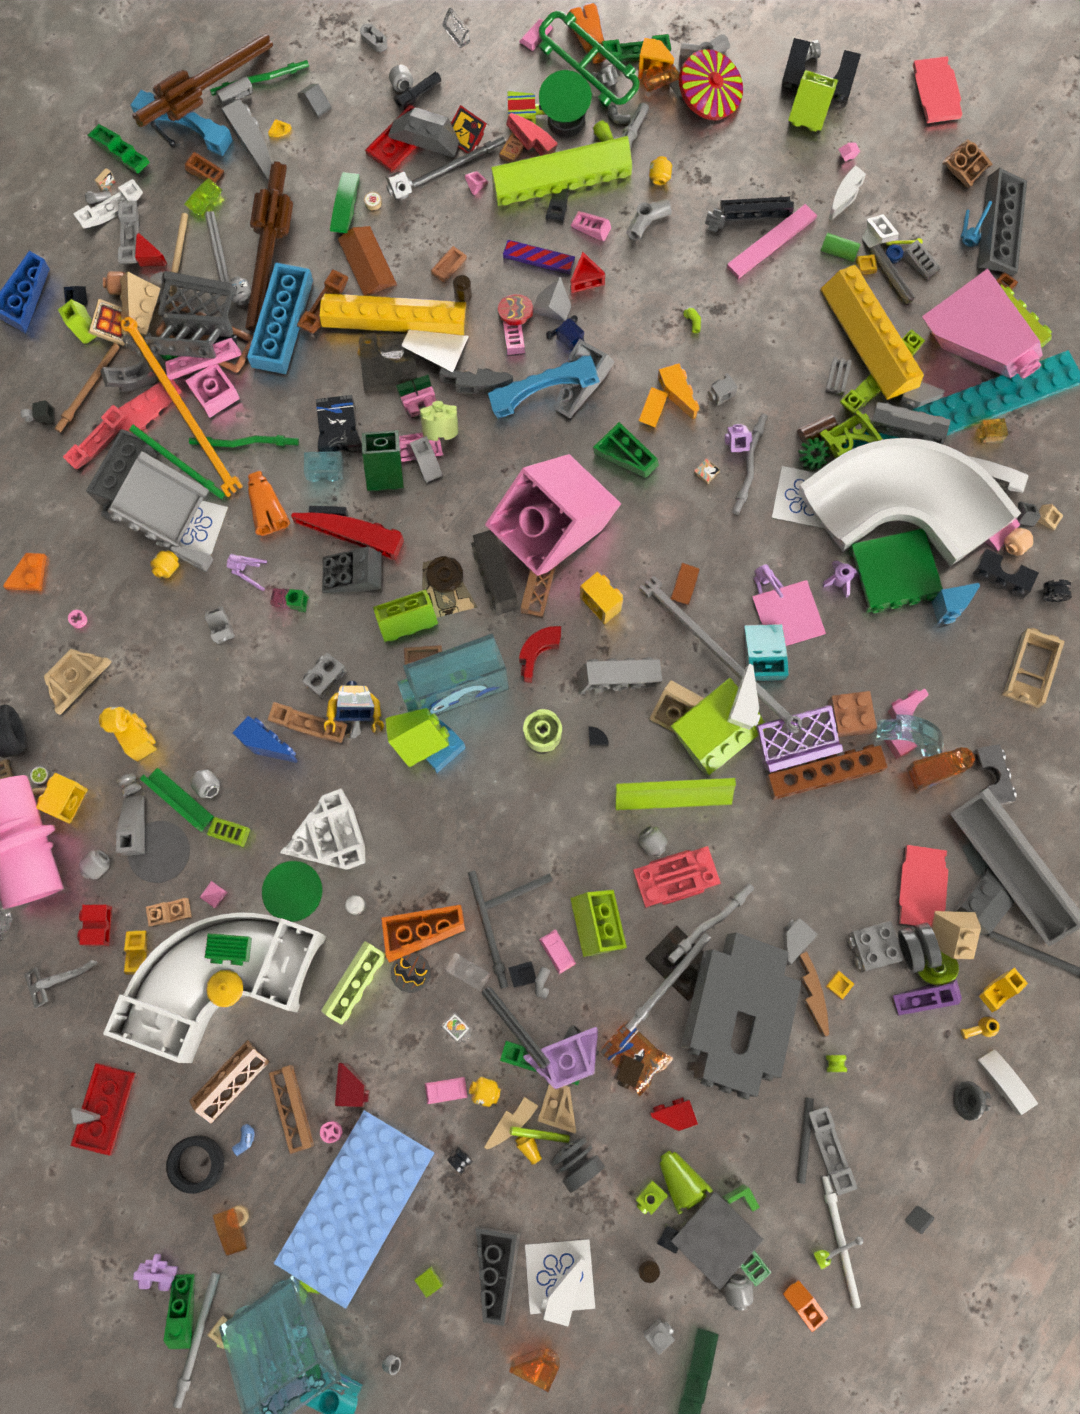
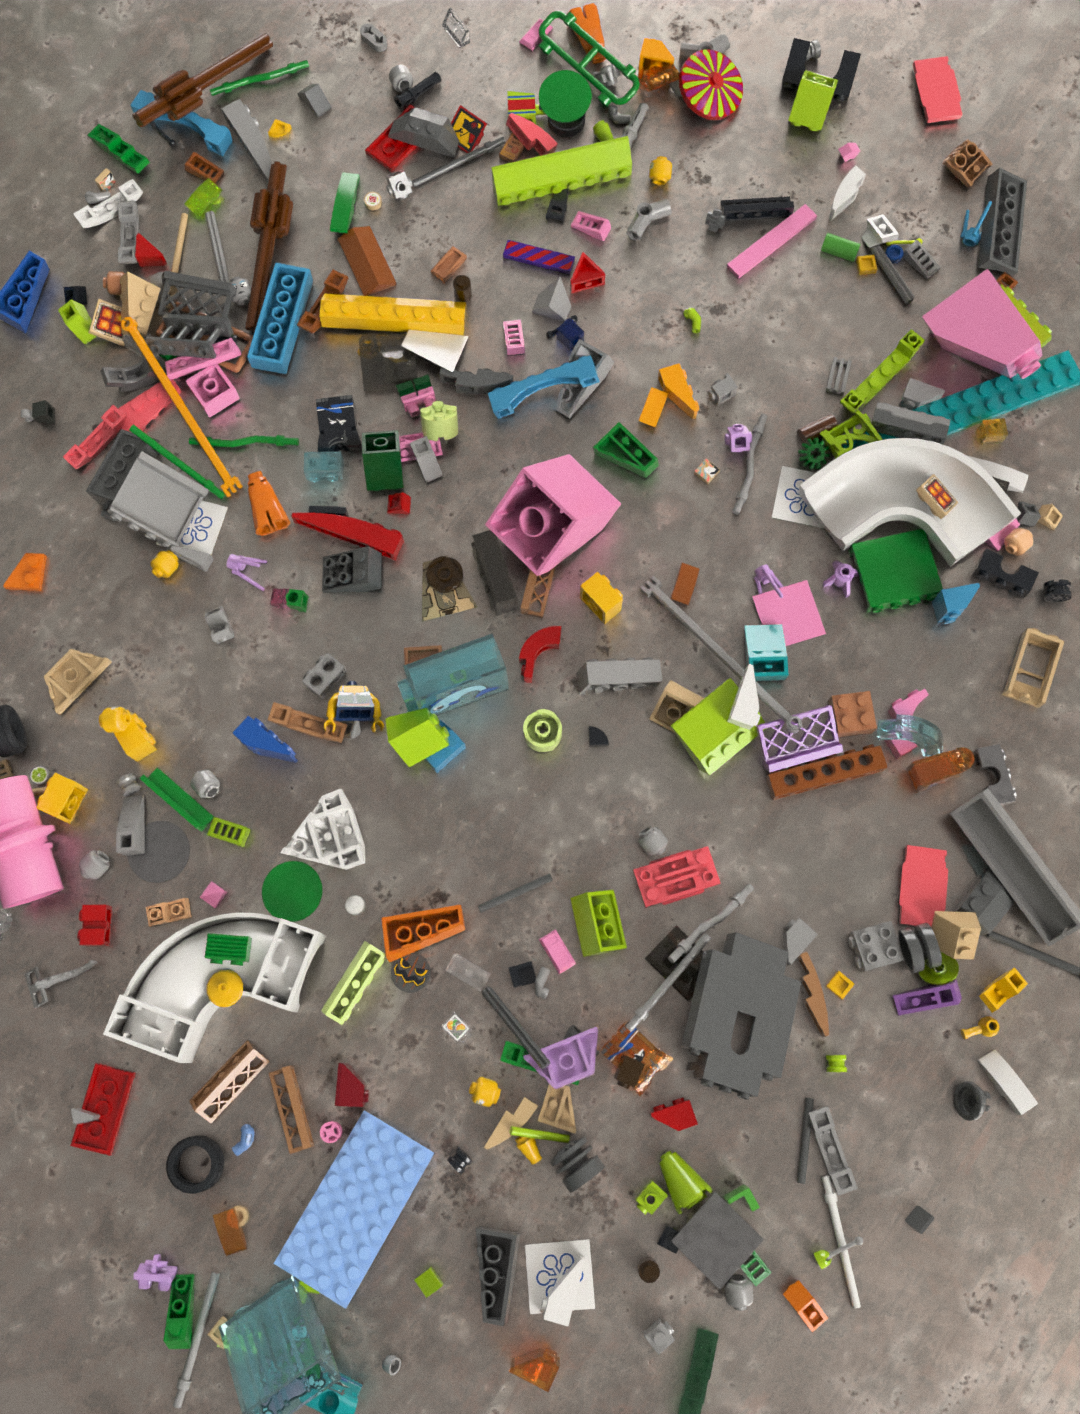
medium nougat bar [54,343,120,433] -> none
bright pink bush [68,610,87,628] -> none
yellow slope [124,931,147,975] -> none
light grey brick [216,76,253,107] -> none
lime slope [373,589,438,642] -> none
bright pink tile [425,1077,468,1104] -> none
bright pink slope [465,171,488,195] -> none
dark grey bar [468,871,508,989] -> none
tile [498,294,533,326] -> none
green slope [602,34,672,62] -> none
lime arch [615,778,736,810] -> none
yellow slope [820,265,924,400] -> none
none -> red slope [387,492,411,514]
none -> tile [916,474,959,519]

